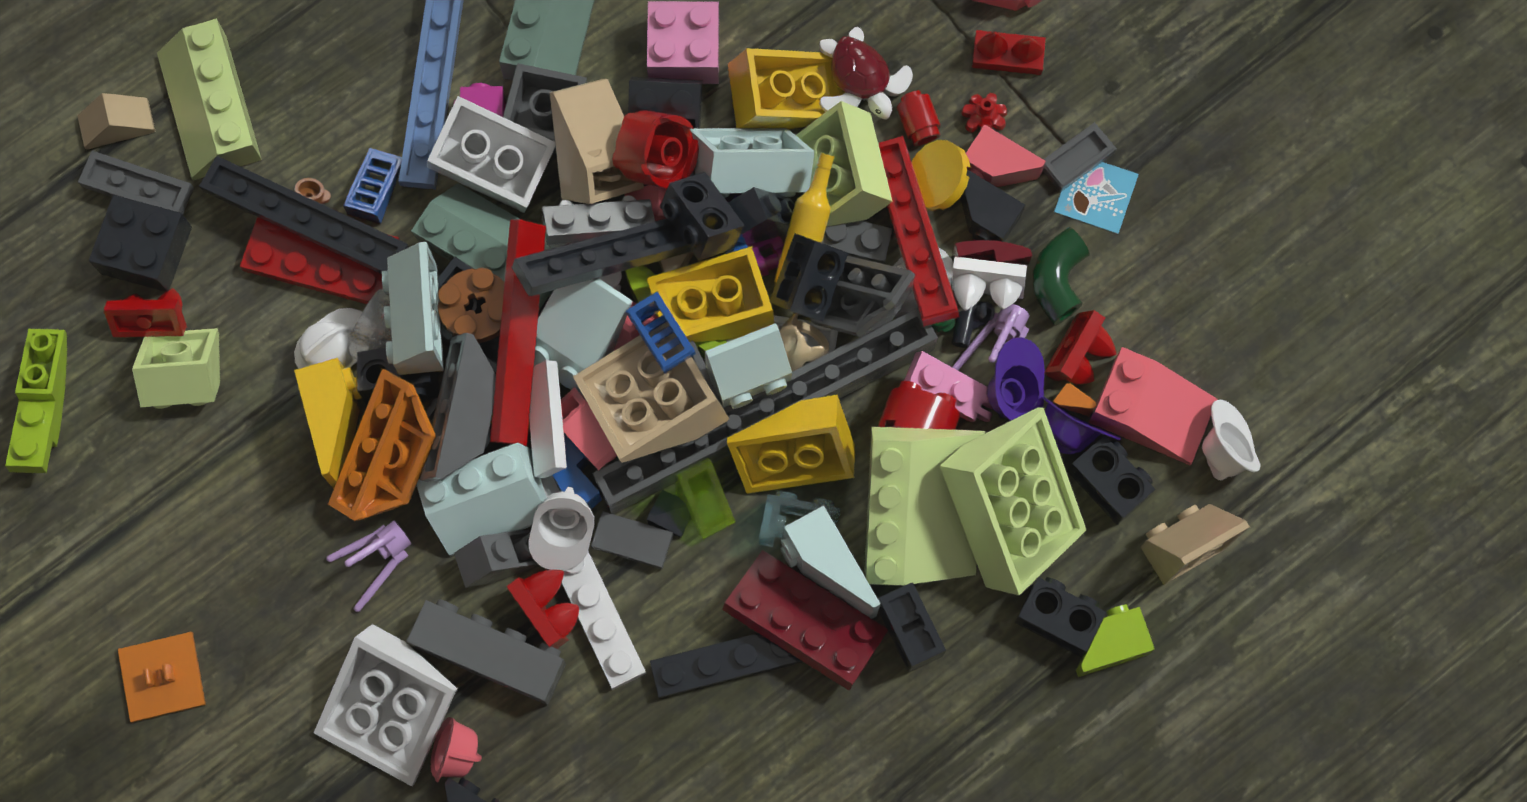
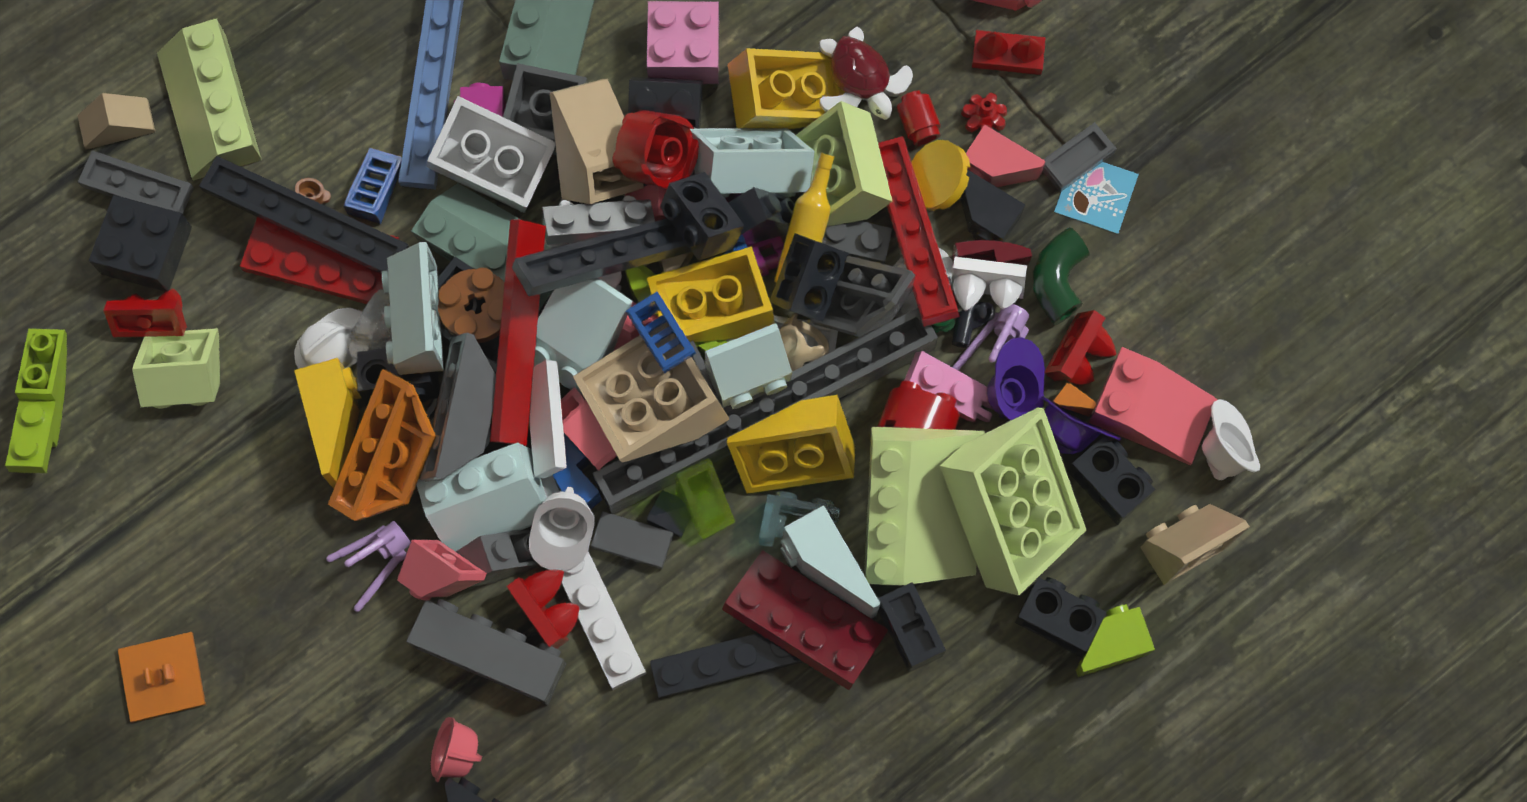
white slope [314,624,457,786] -> none
none -> coral slope [397,540,487,600]

